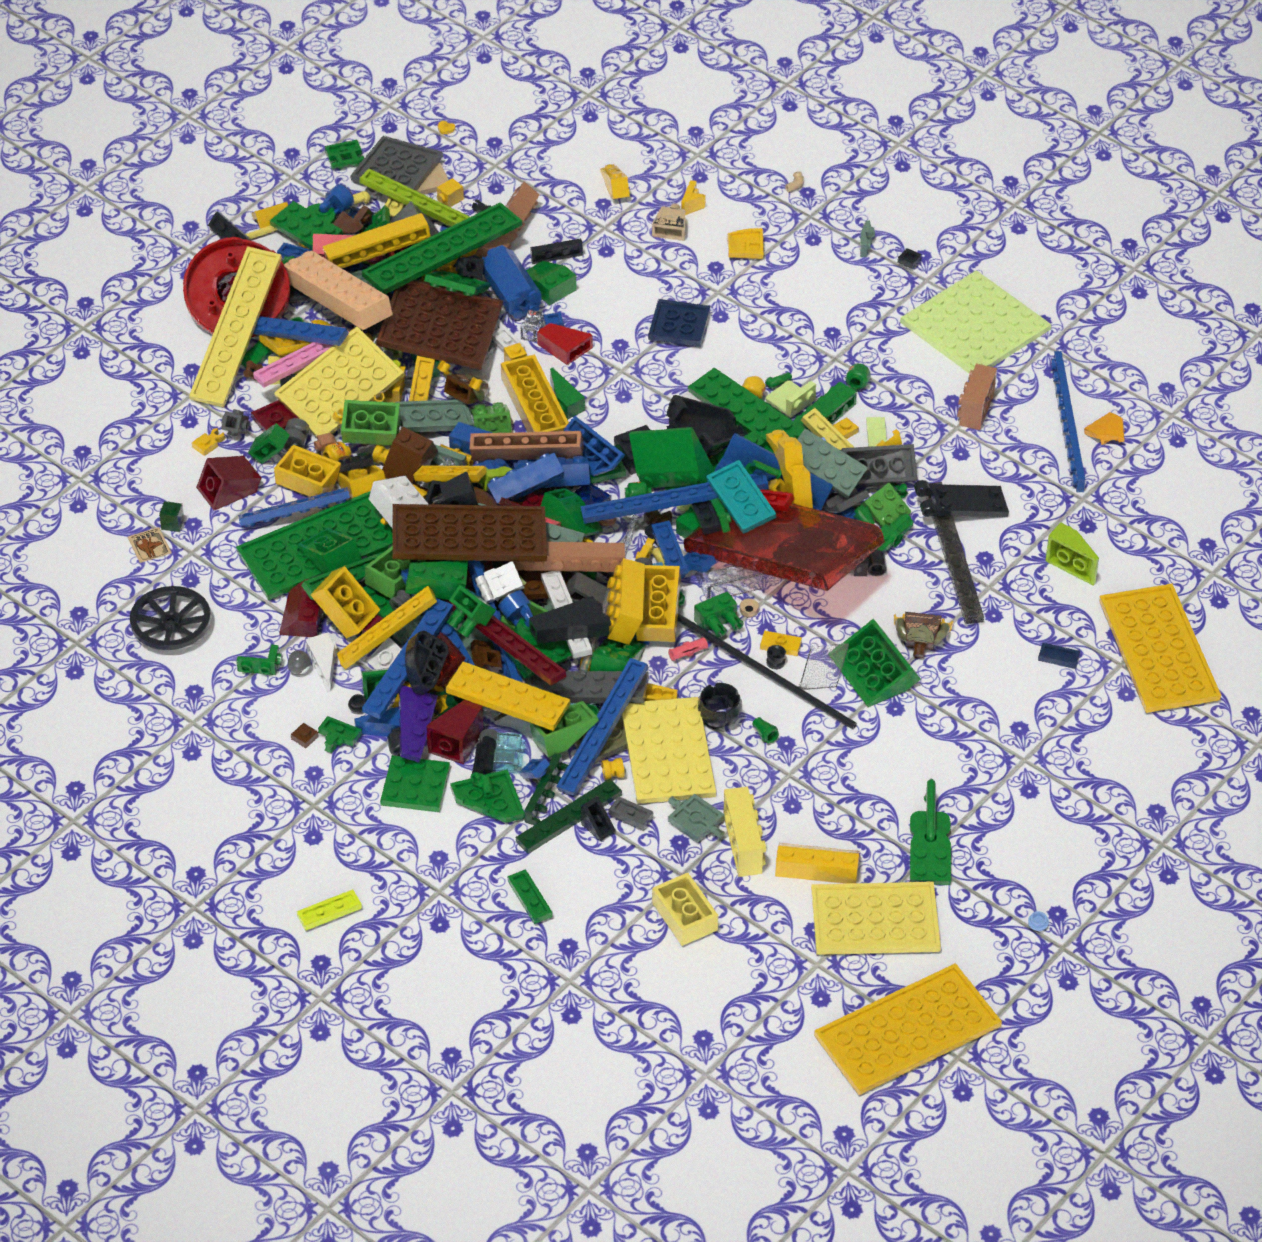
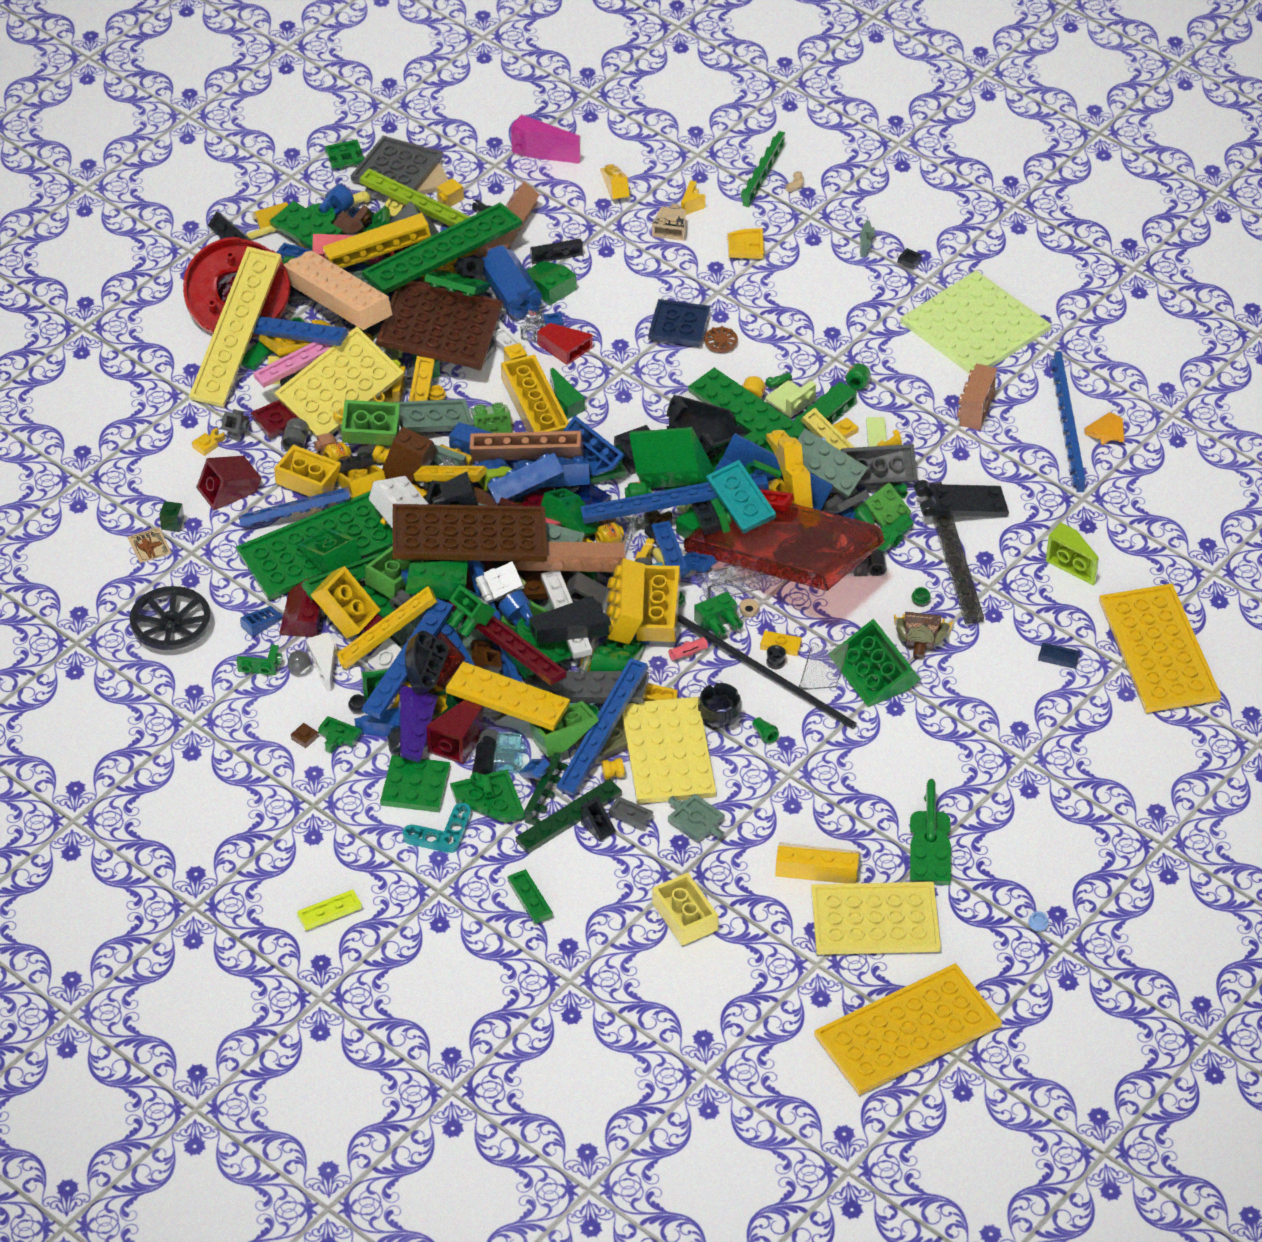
reddish brown plate [243,361,263,381] -> none
green brick [248,424,290,464] -> none
torso [437,360,489,405] -> none
yellow piece [438,121,455,135] -> none
light yellow brick [723,786,766,877] -> none
none -> blue slope [240,606,283,637]
none -> teal beam [402,803,471,853]
none -> yellow plate [428,385,446,400]
none -> dark pink slope [511,114,581,164]
none -> yellow head [595,522,624,543]
none -> dark orange wheel [704,326,738,353]
none -> green plate [741,131,785,208]
none -> green plate [911,587,931,605]

